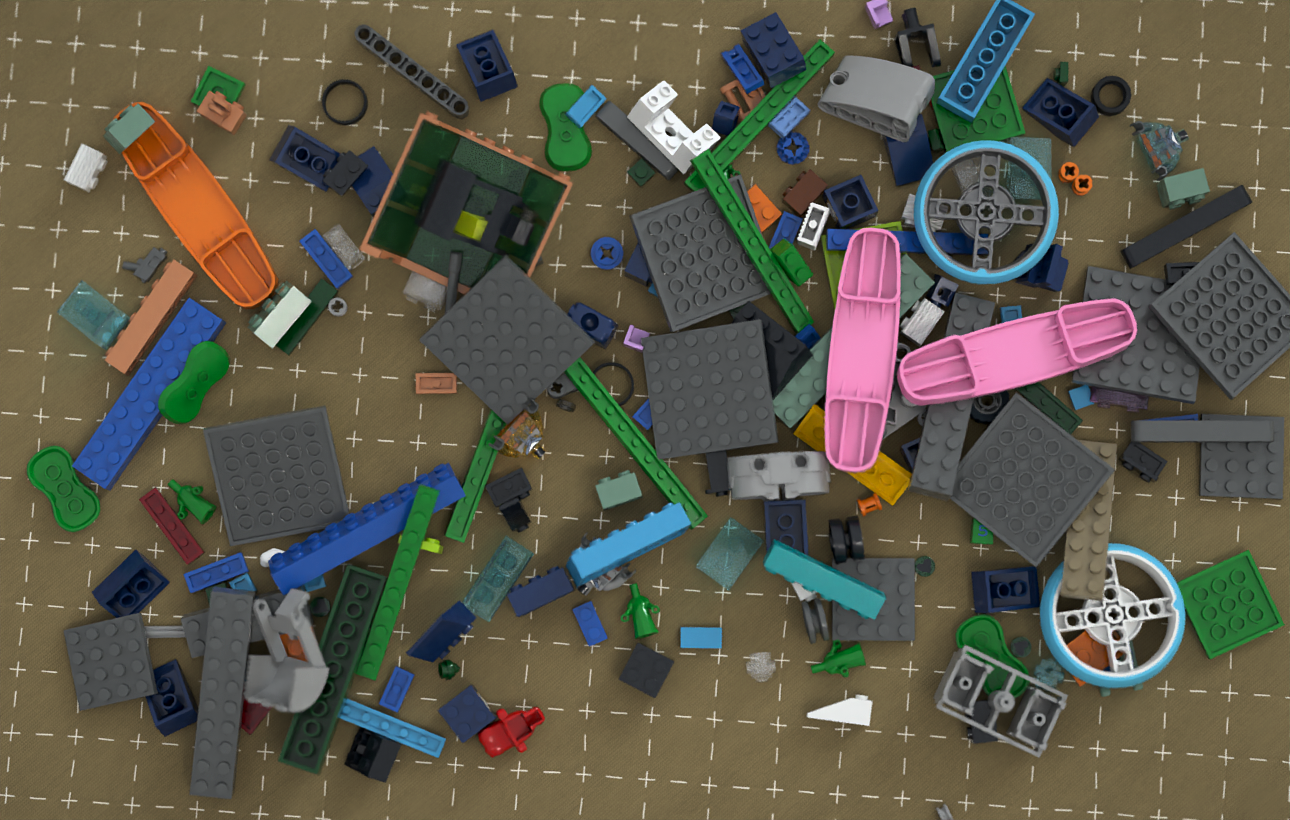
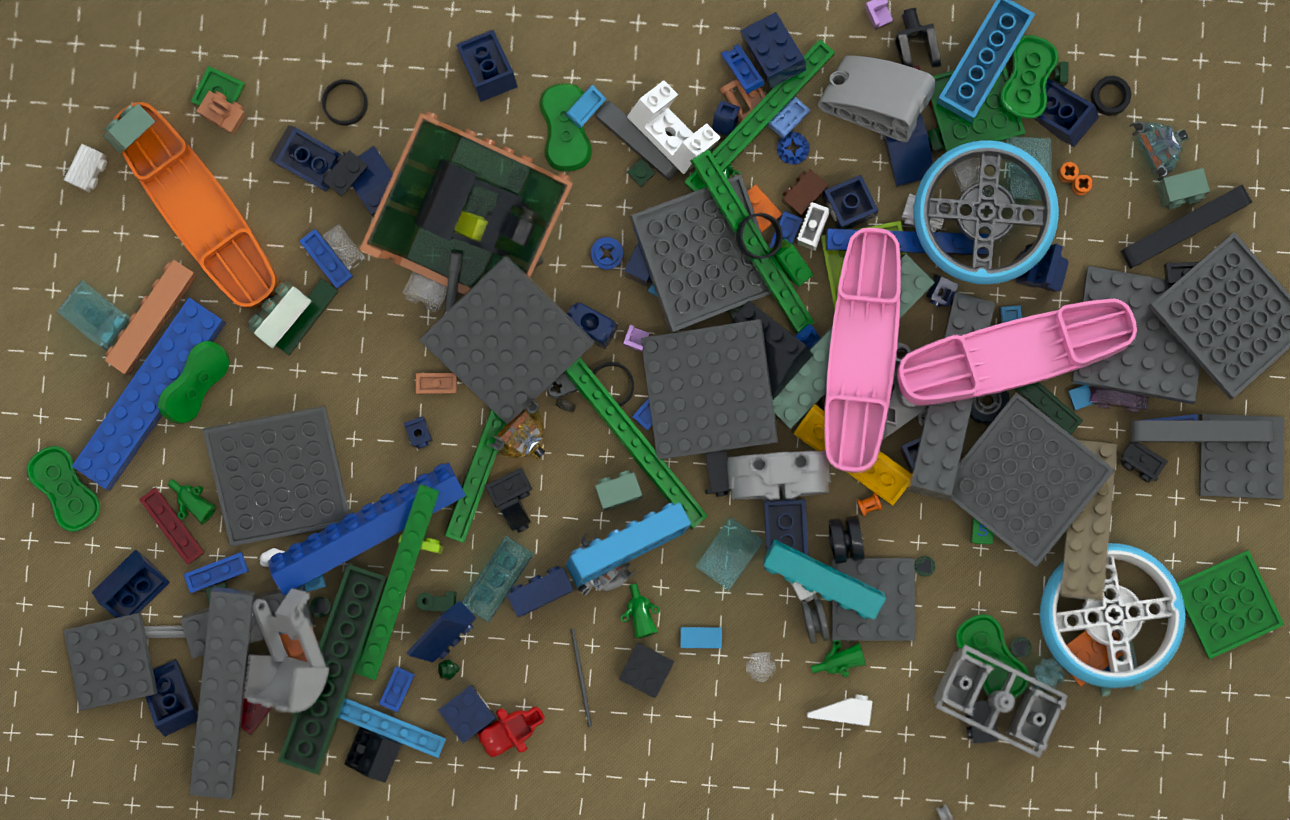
dark grey piece [122,247,168,283] -> none
dark azure tile [229,573,258,591] -> none
light grey bush [328,297,348,317] -> none
dark grey beam [354,24,470,119] -> none
blue plate [572,601,608,647] -> none
white brick [899,298,944,347] -> none
dark blue slope [971,566,1040,613] -> none
none -> dark blue brick [404,416,433,449]
none -> dark green leg [416,591,457,612]
none -> dark grey piece [570,629,592,727]
none -> black tyre [736,213,783,259]
none -> green plate [1001,35,1058,118]

